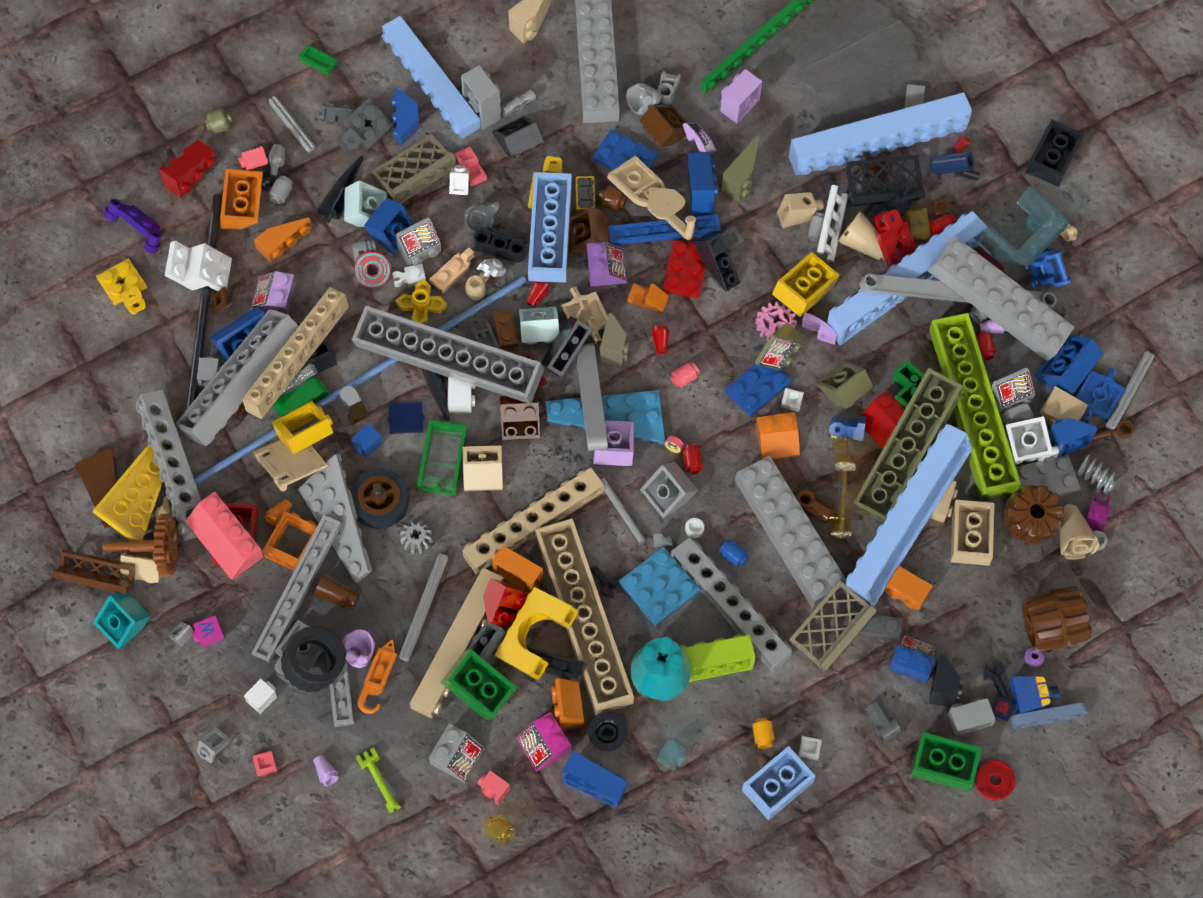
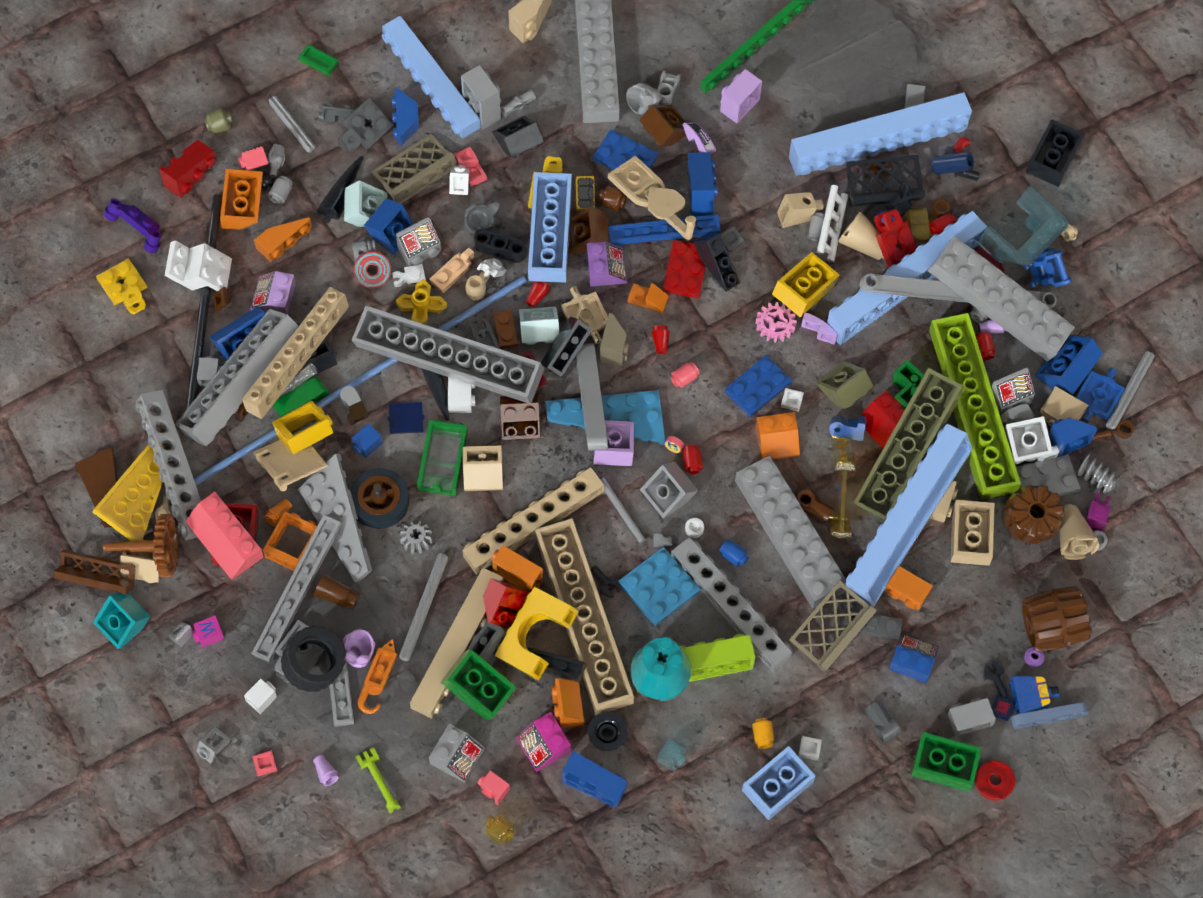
olive slope [722,135,760,202] -> none
slope [755,323,805,370] -> none
black slope [929,654,963,708] -> none

